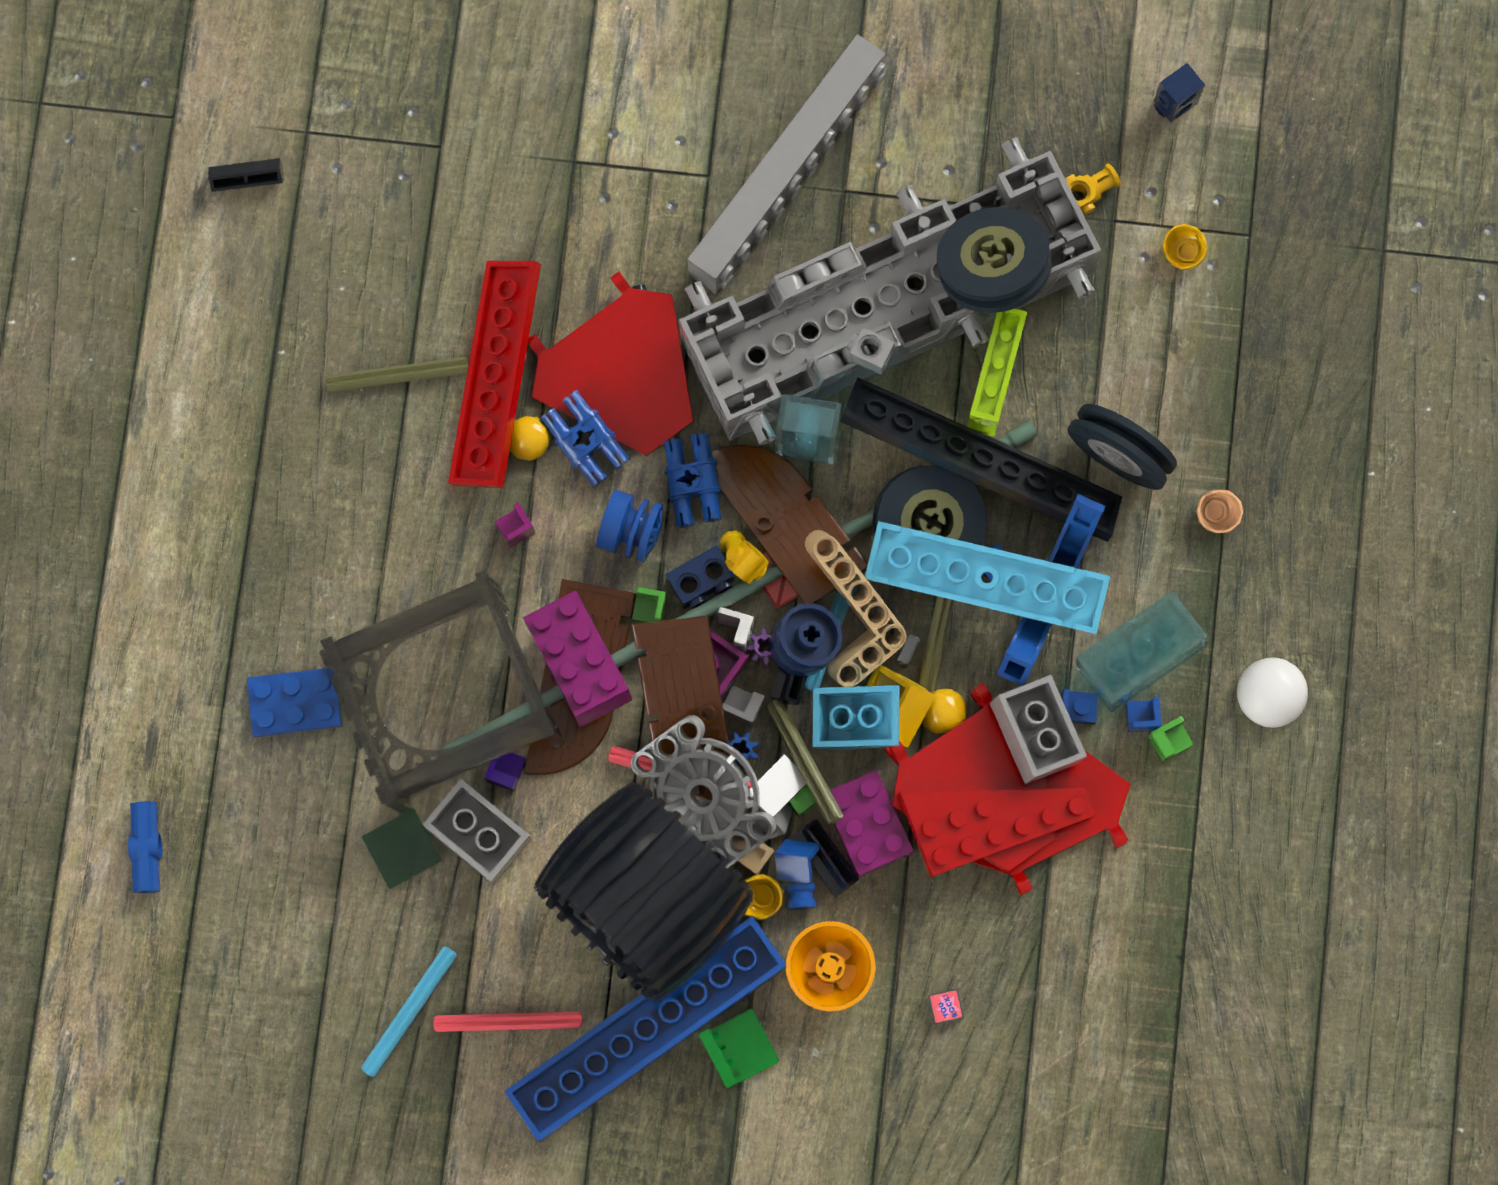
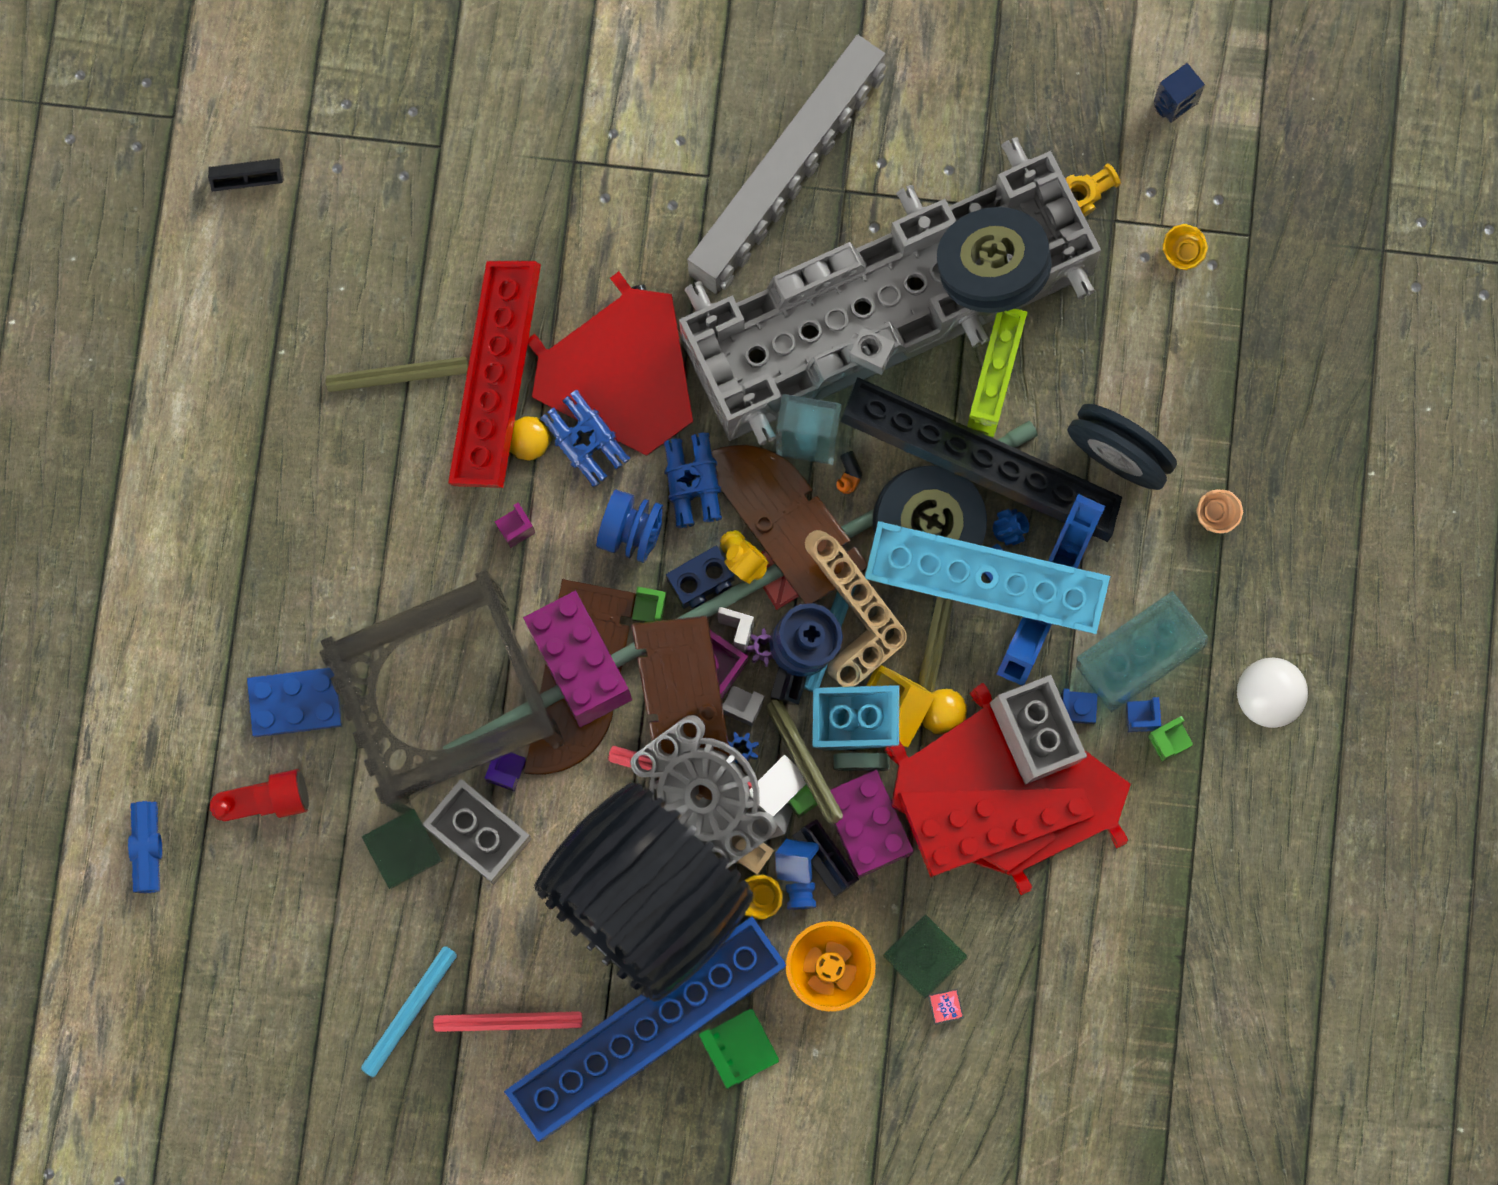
dark grey tile [896,634,920,669] -> none
none -> red piece [210,769,309,821]
none -> sand green beam [833,753,890,771]
none -> arm [836,451,862,494]
none -> clear green tile [883,914,968,999]
none -> blue gear [993,509,1029,546]

